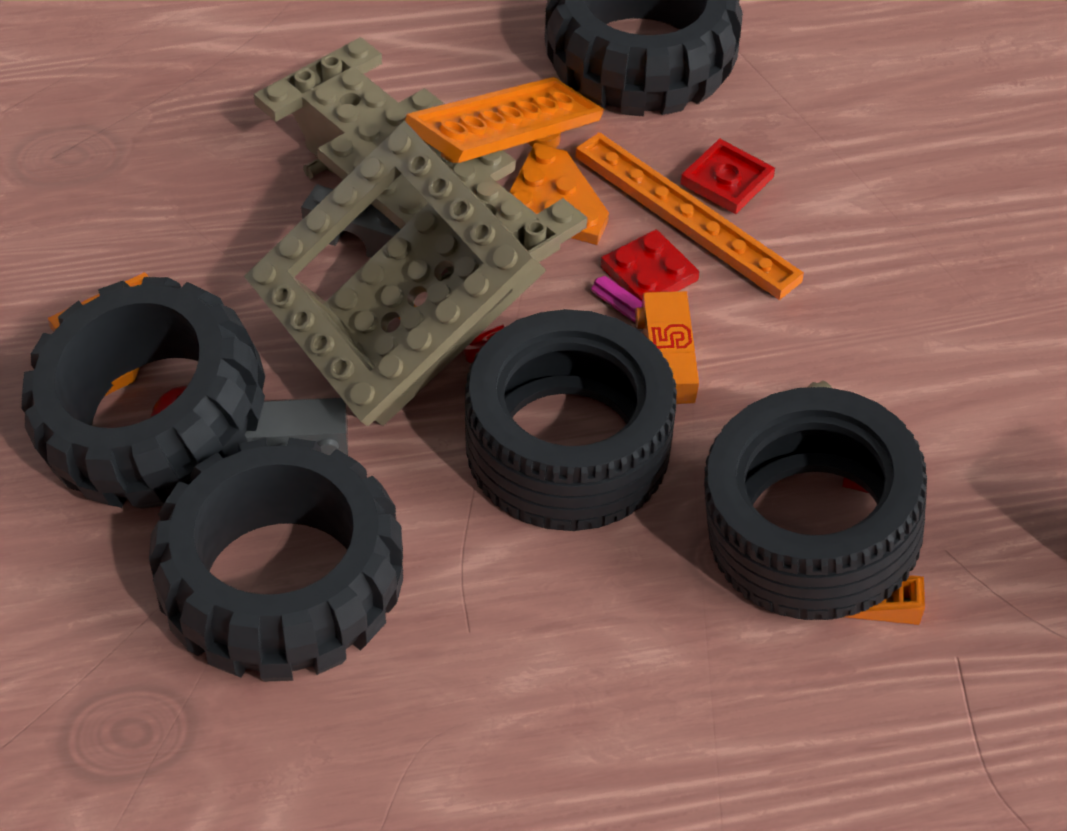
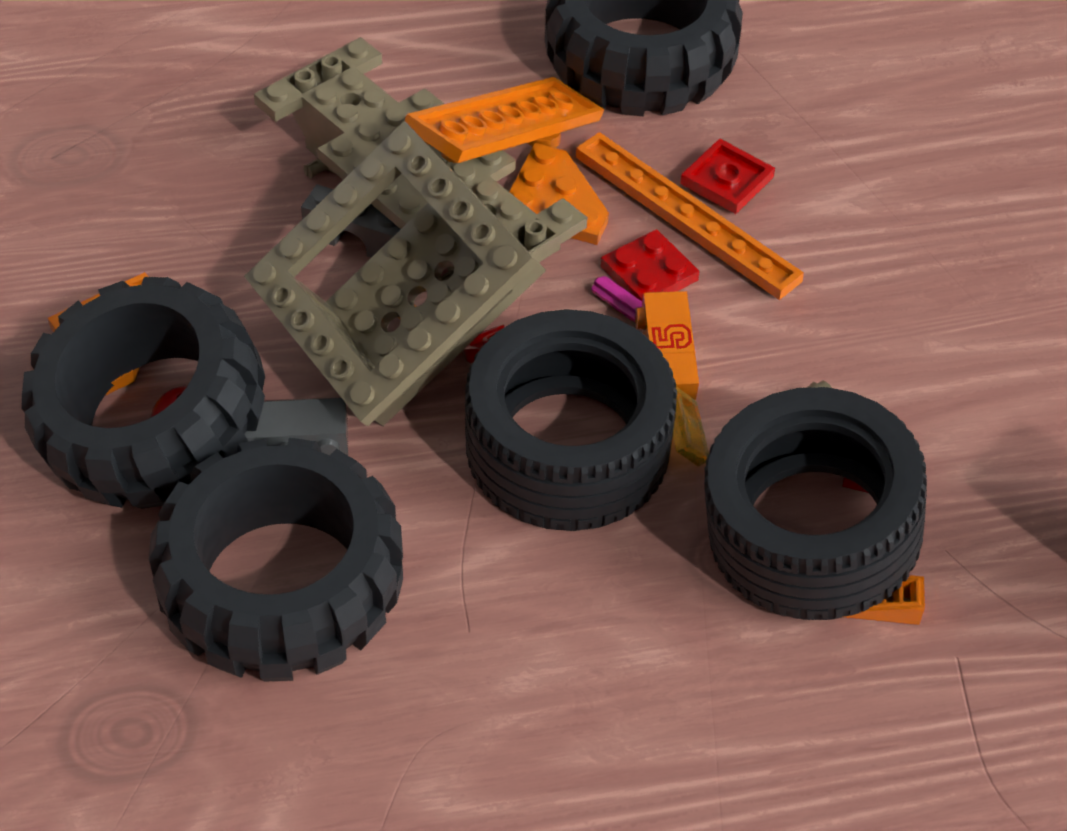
none -> clear yellow plate [672,386,709,467]

